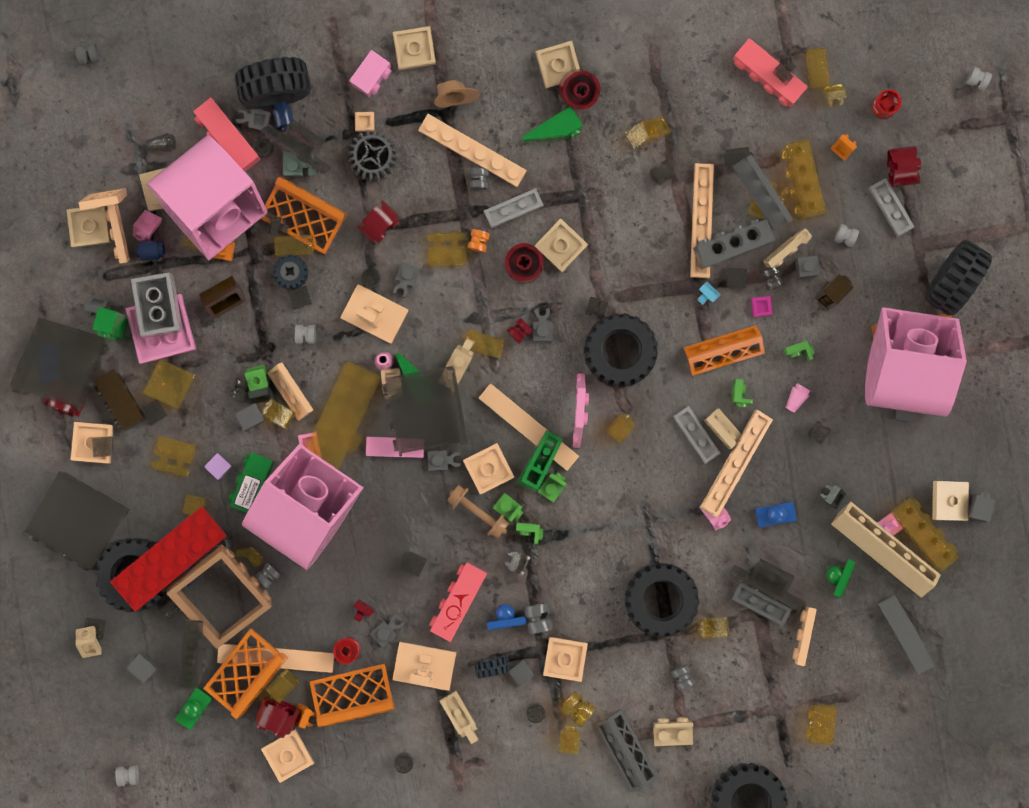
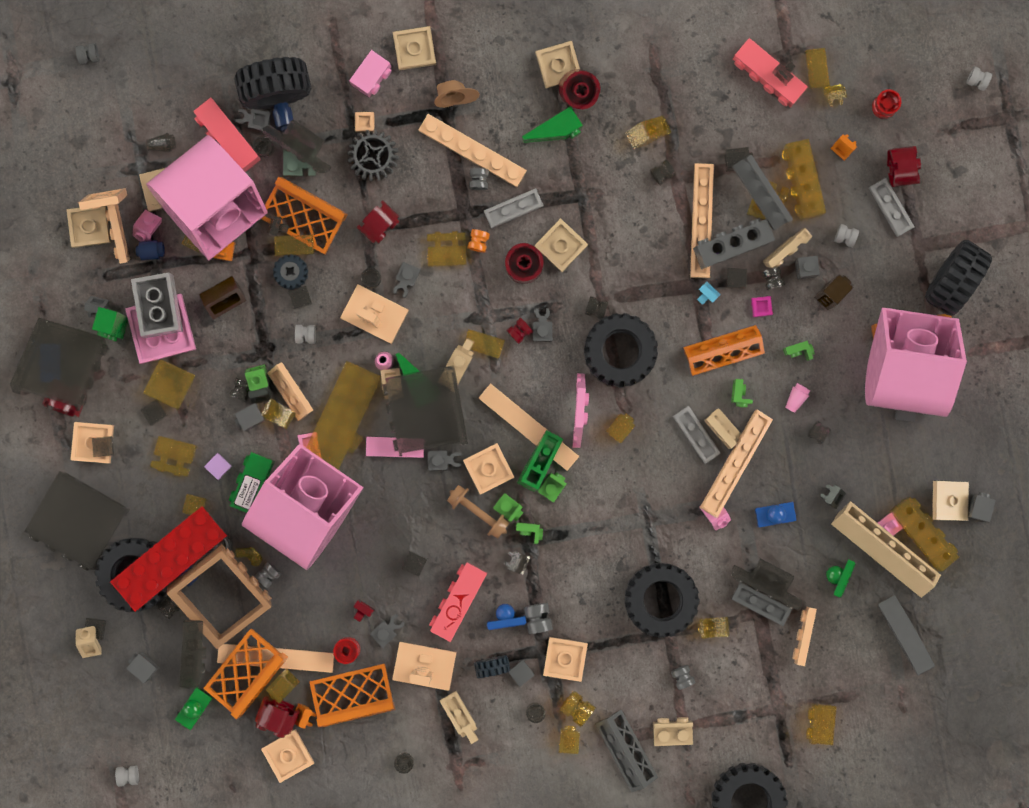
dark brown brick [94,369,147,431] -> none

